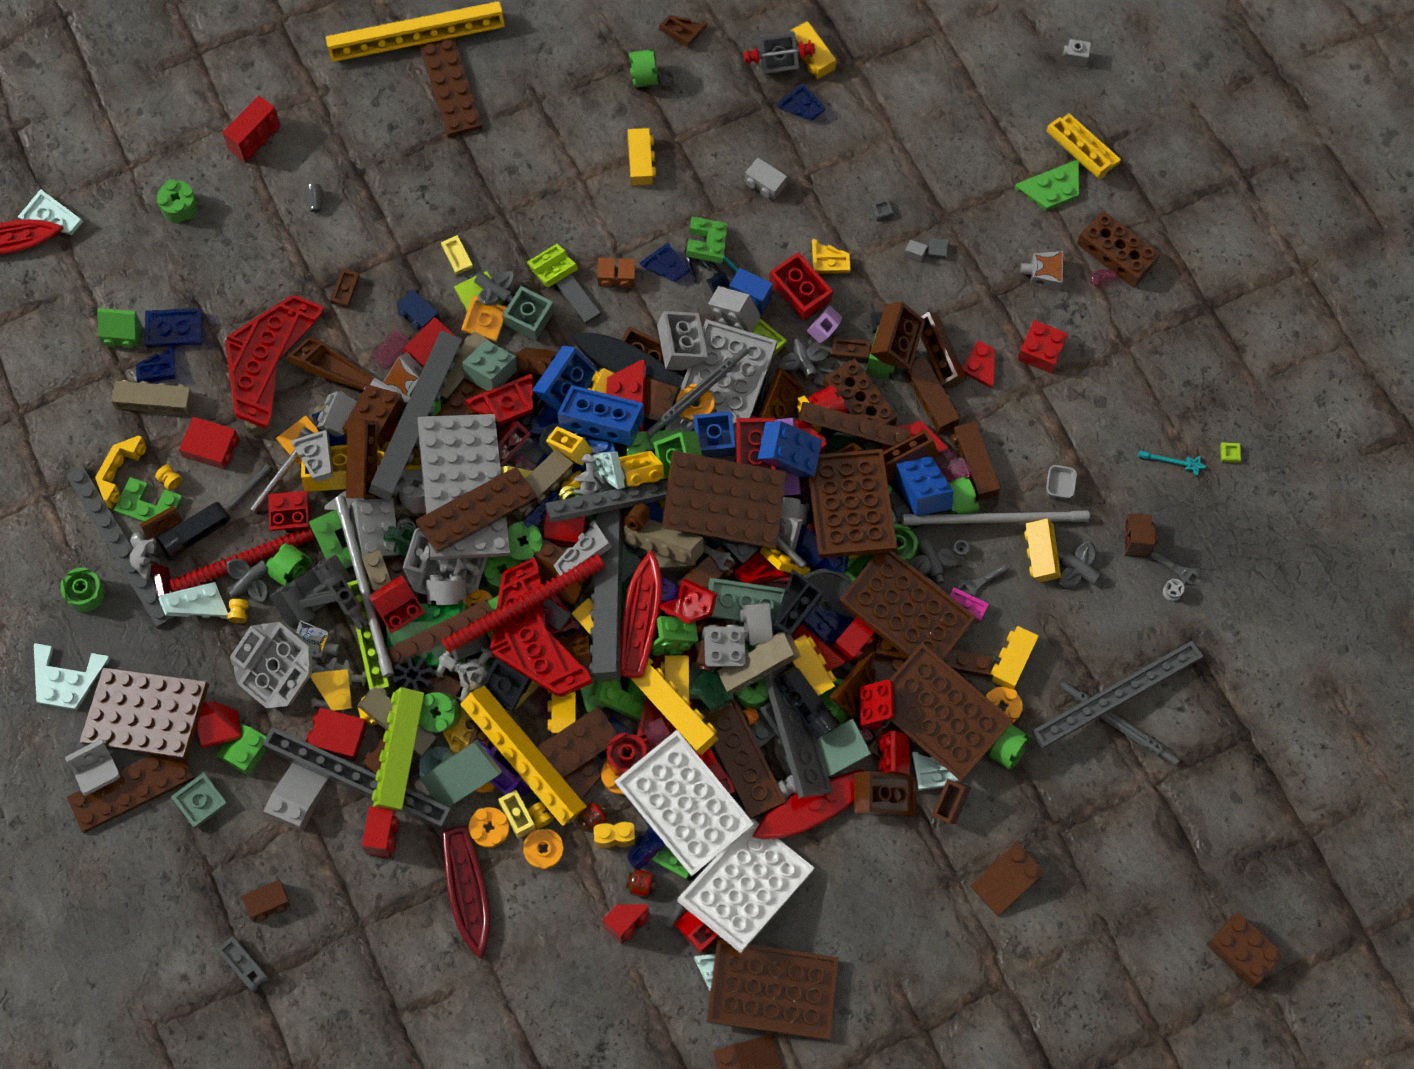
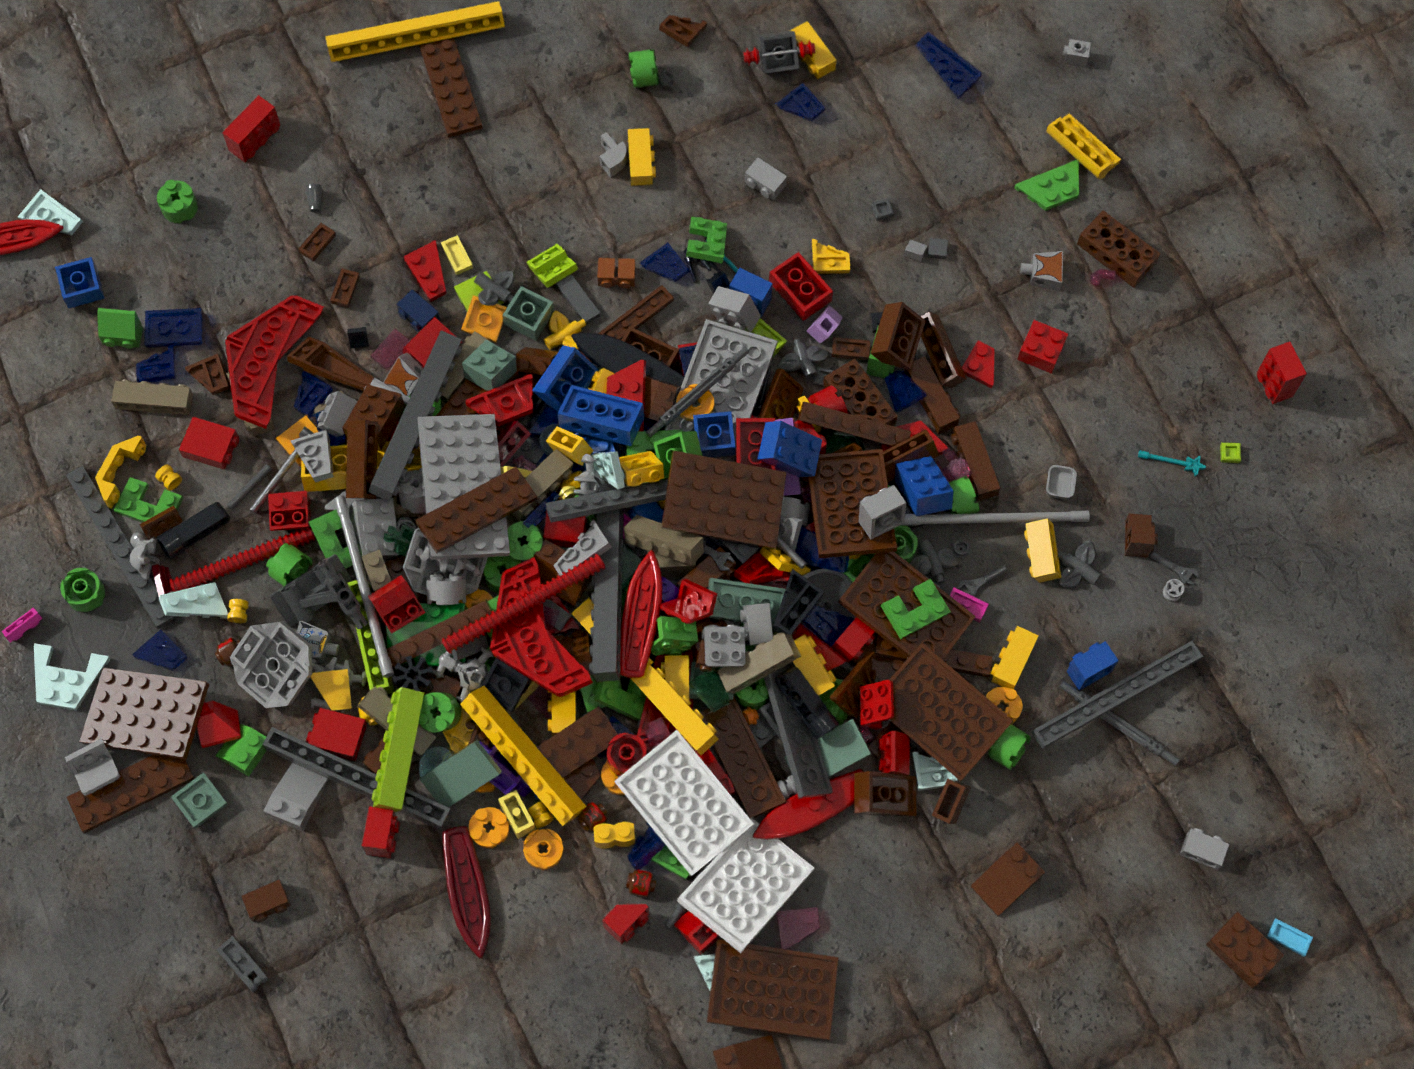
dark grey plant [226,559,269,604] -> none
reddish brown brick [625,503,650,531] -> none
light grey slope [657,311,708,370] -> none
none -> dark pink plate [2,607,42,643]
none -> blue brick [55,257,105,309]
none -> clear blue wing [132,630,187,671]
none -> reddish brown wing [185,354,230,395]
none -> reddish brown head [215,638,241,667]
none -> clear blue wing [294,371,333,418]
none -> reddish brown plate [298,223,336,262]
none -> black tile [347,327,369,349]
none -> red wing [404,240,446,302]
none -> yellow plant [543,310,586,350]
none -> reddish brown plate [579,285,674,363]
none -> light grey brick [599,132,627,178]
none -> clear pink wing [777,907,820,950]
none -> light grey brick [859,485,906,539]
none -> bright green plate [881,579,951,639]
none -> clear blue wing [884,370,927,412]
none -> clear blue wing [916,32,982,99]
none -> blue brick [1066,641,1119,691]
none -> light grey brick [1180,828,1229,870]
none -> red brick [1257,342,1307,404]
none -> medium azure tile [1266,919,1313,956]

